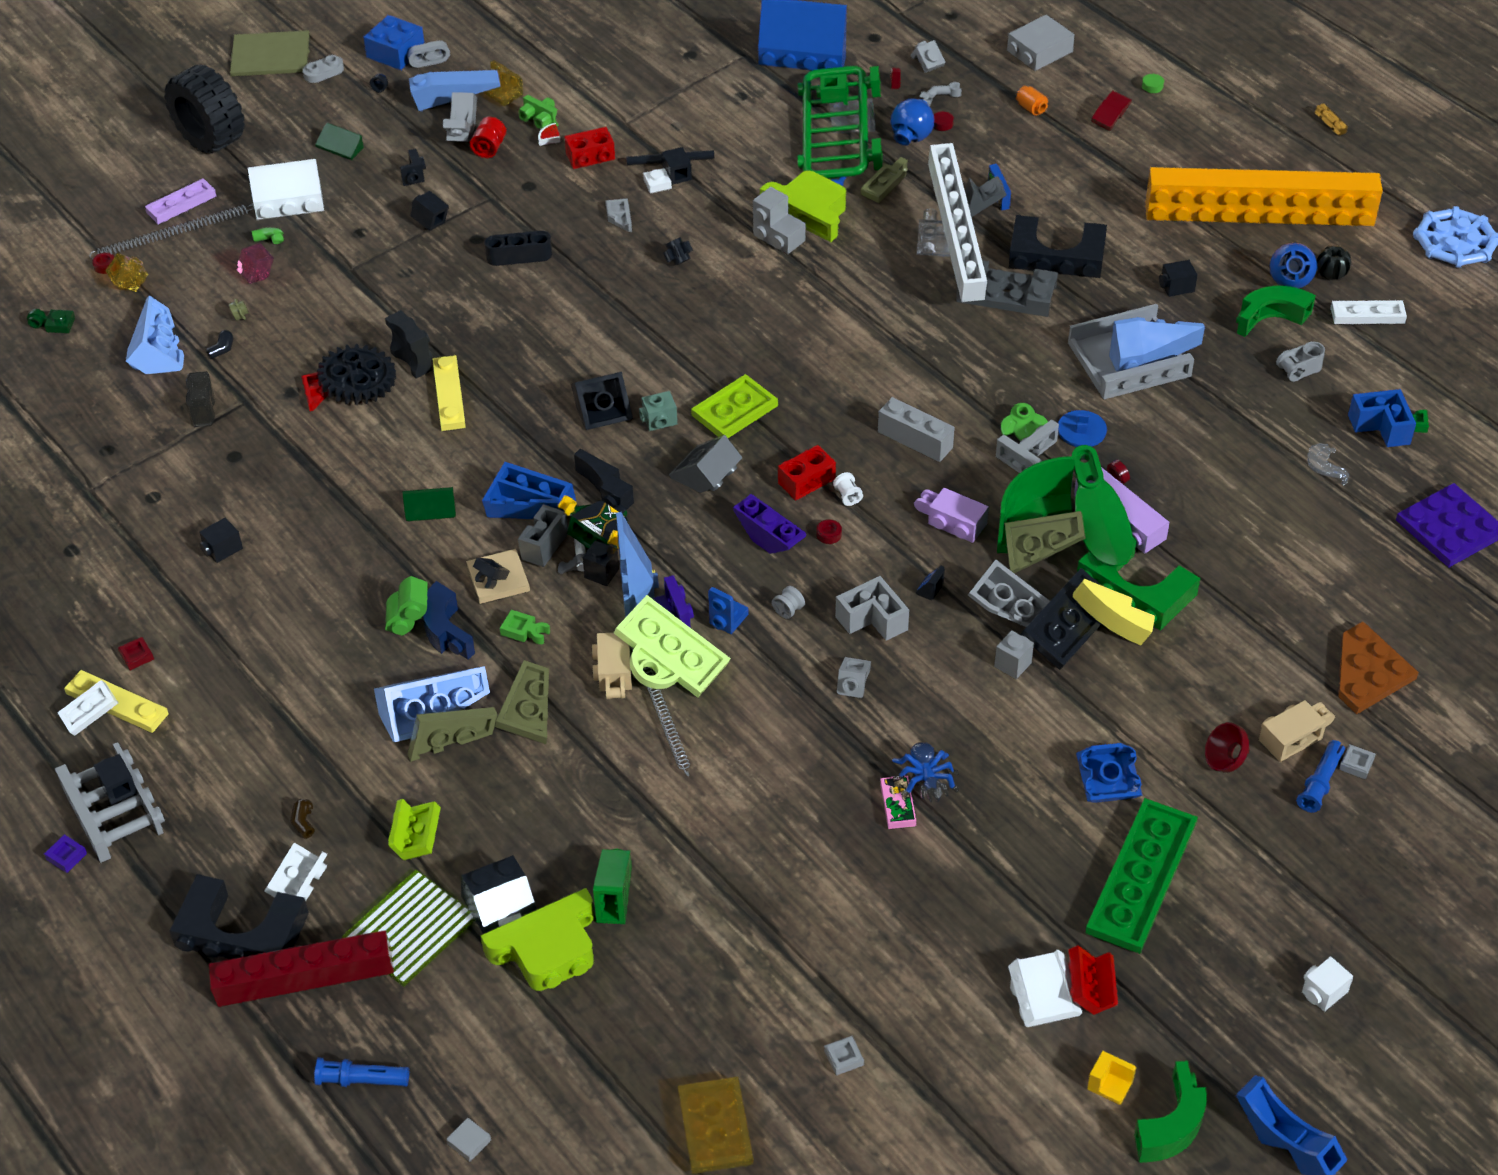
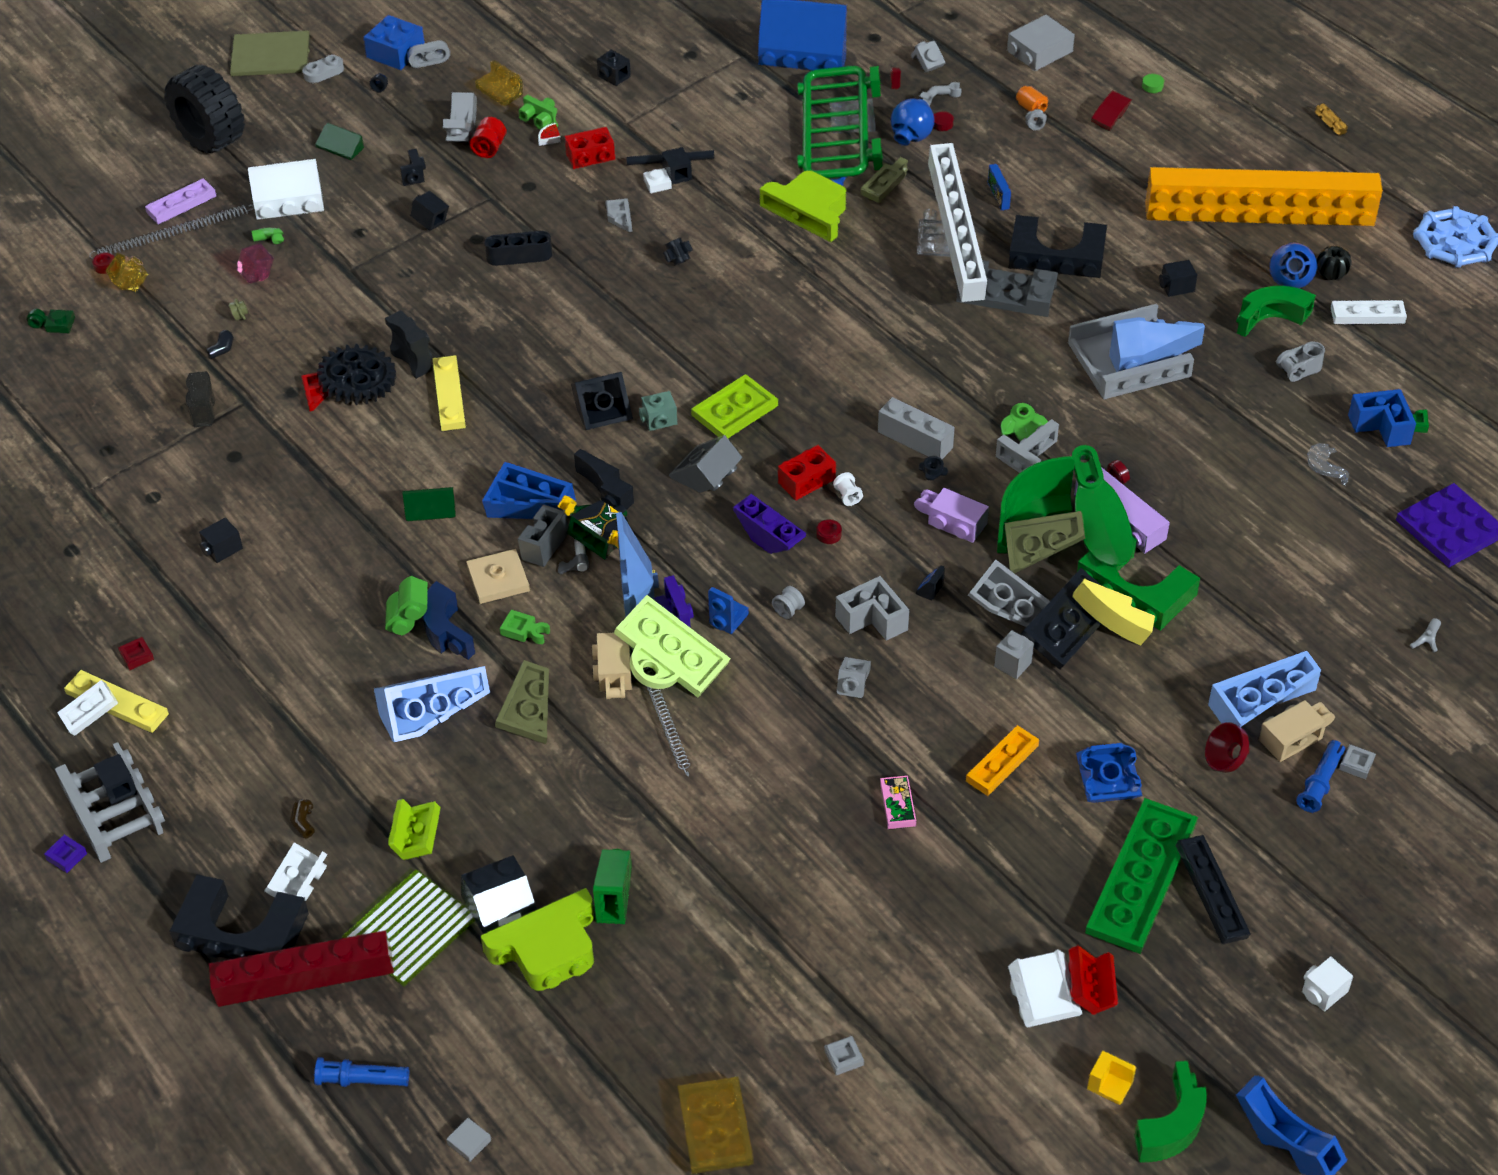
light blue wedge [126,296,184,374] -> none
olive wing [407,707,498,762] -> none
medium blue wedge [409,70,501,111] -> none
black tile [473,558,510,589] -> none
black brick [583,540,619,586] -> none
light grey brick [753,187,806,254] -> none
green brick [816,74,849,105] -> none
animal [891,742,959,803] -> none
dark grey slope [965,176,1007,217] -> none
blue piece [1058,410,1107,447] -> none
dark orange plate [1338,622,1419,714] -> none
none -> black brick [597,49,631,86]
none -> black plate [919,456,948,480]
none -> light orange plate [966,725,1039,796]
none -> light grey plate [1025,109,1047,130]
none -> black tile [1176,835,1251,945]
none -> light blue wedge [1208,651,1321,727]
none -> light grey bar [1410,618,1441,652]

